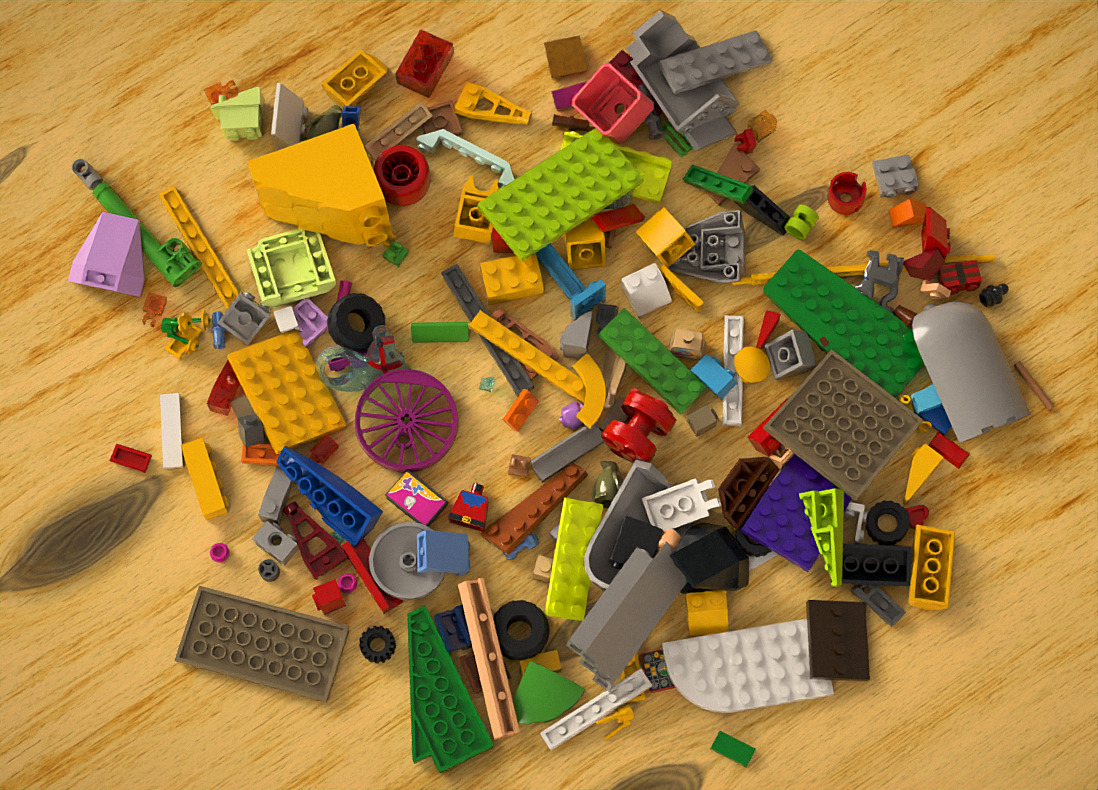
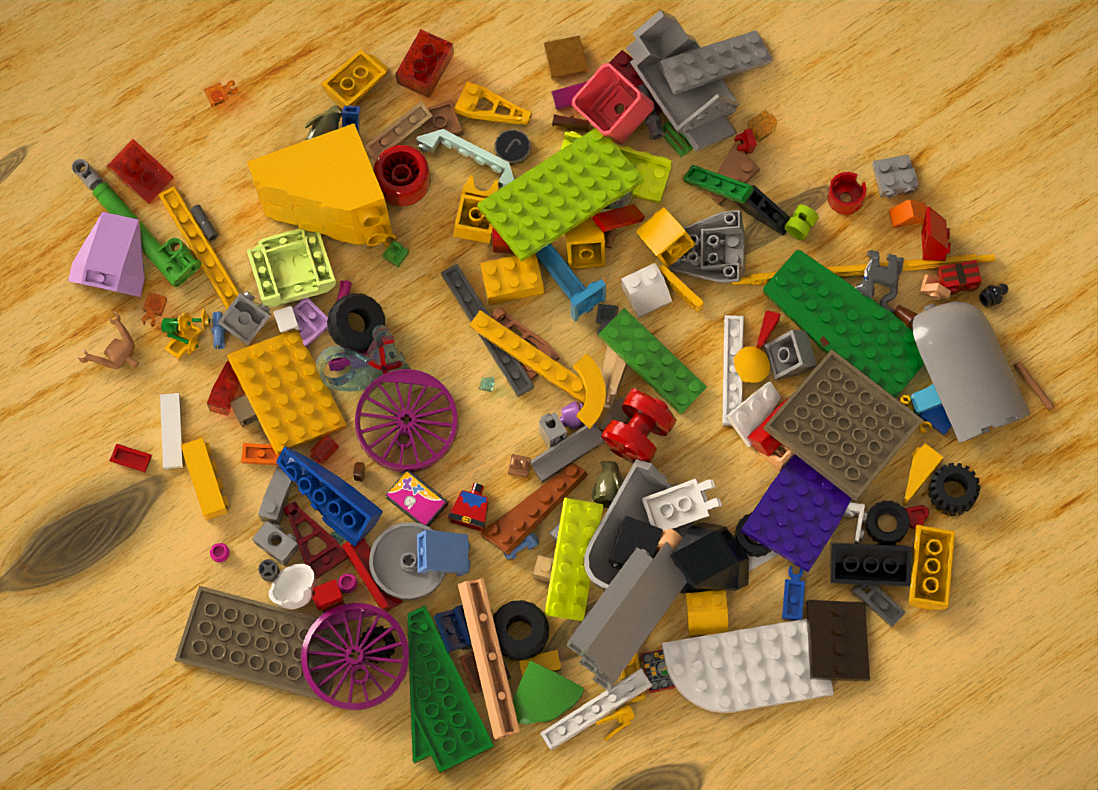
yellowish green piece [211,87,265,141] -> none
dark grey brick [237,413,264,447] -> none
white slope [271,83,308,151] -> none
bright green slope [411,322,469,343] -> none
orange plate [502,389,539,432] -> none
light grey slope [560,312,592,360] -> none
tan torso [668,329,706,361] -> none
dark tan brick [687,405,718,437] -> none
dark azure brick [691,354,737,400] -> none
green tile [711,731,756,768] -> none
reddish brown wedge [718,457,780,530] -> none
lime wedge [799,488,844,586] -> none
dark red slope [903,247,945,281] -> none
red tile [928,431,970,469] -> none
none -> medium nougat piece [77,311,139,369]
none -> clear red slope [105,139,174,204]
none -> dark grey piece [191,205,218,241]
none -> white cylinder [269,564,317,610]
none -> magenta piece [301,603,409,711]
none -> reddish brown tile [354,462,365,481]
none -> black tile [494,129,531,165]
none -> light grey brick [539,412,567,449]
none -> white wing [726,382,781,447]
none -> blue plate [782,566,805,621]
none -> black tyre [928,463,980,516]

